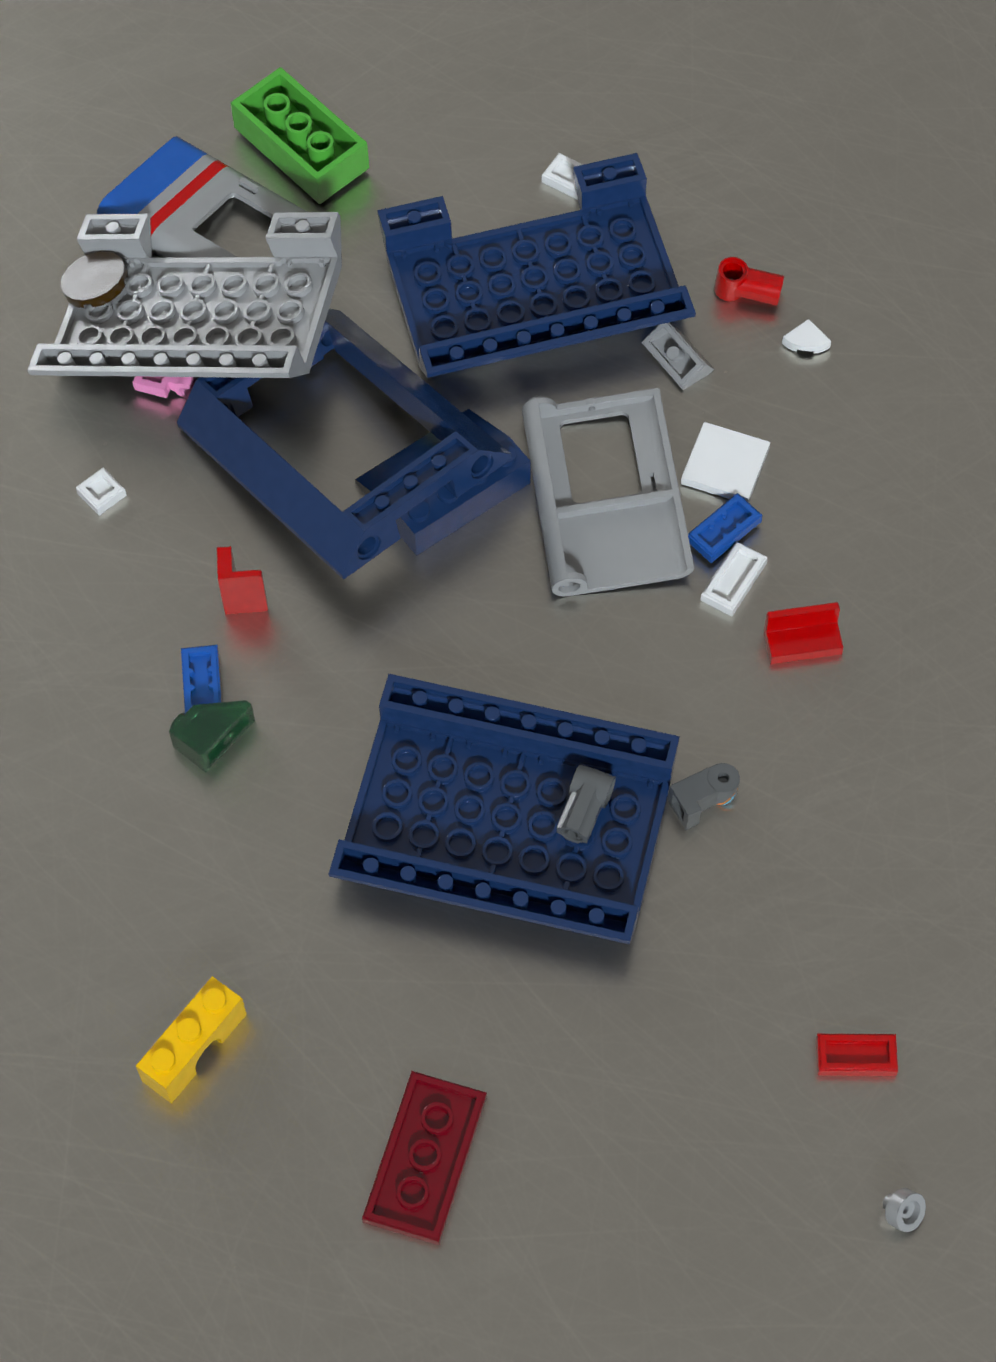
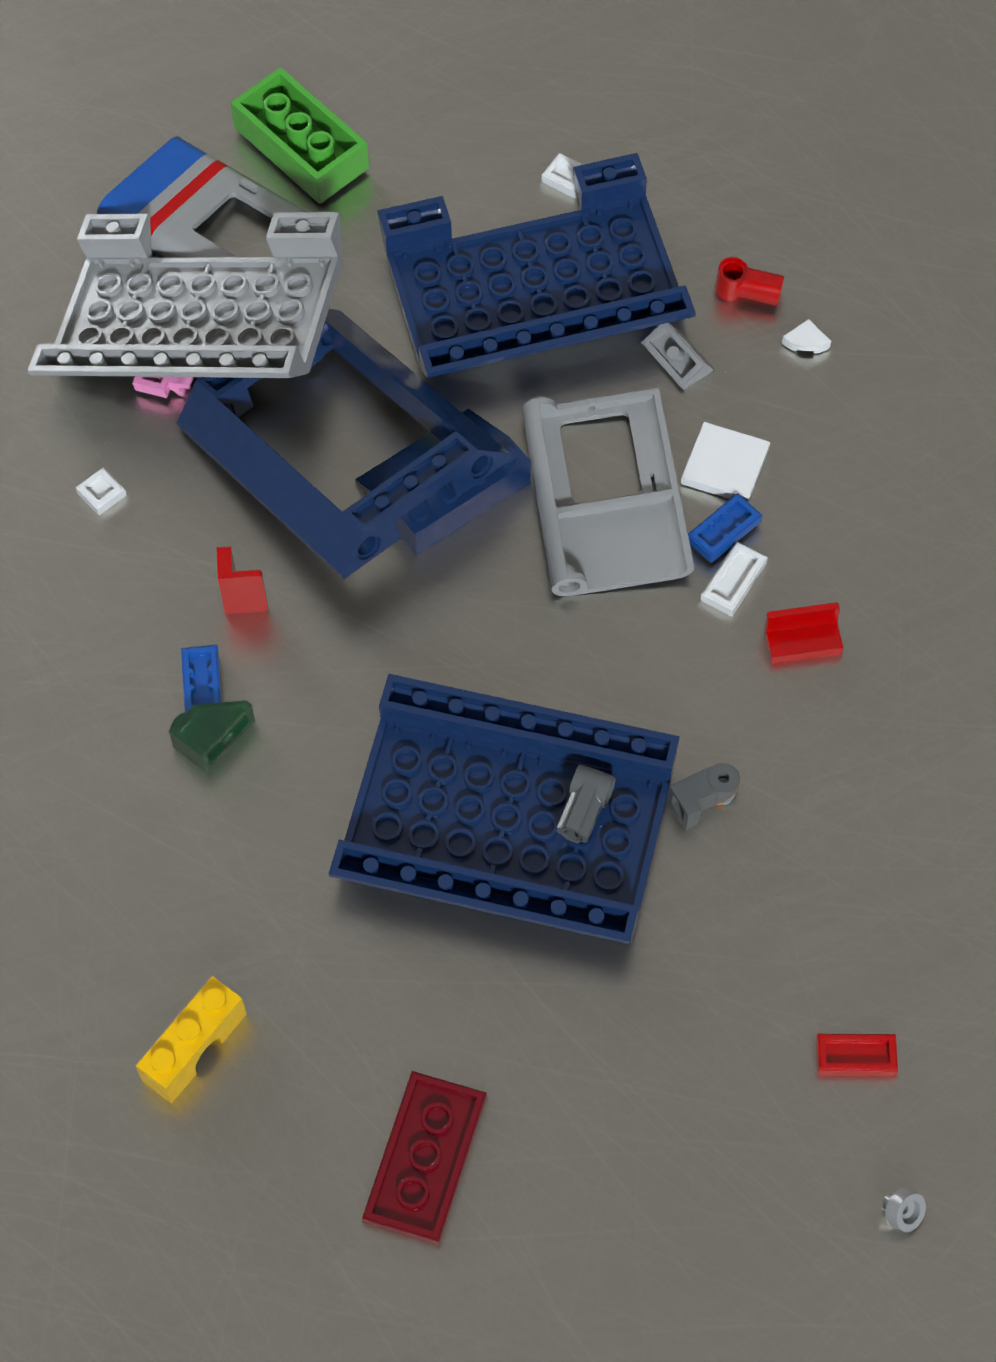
tile [61,251,128,308] -> none

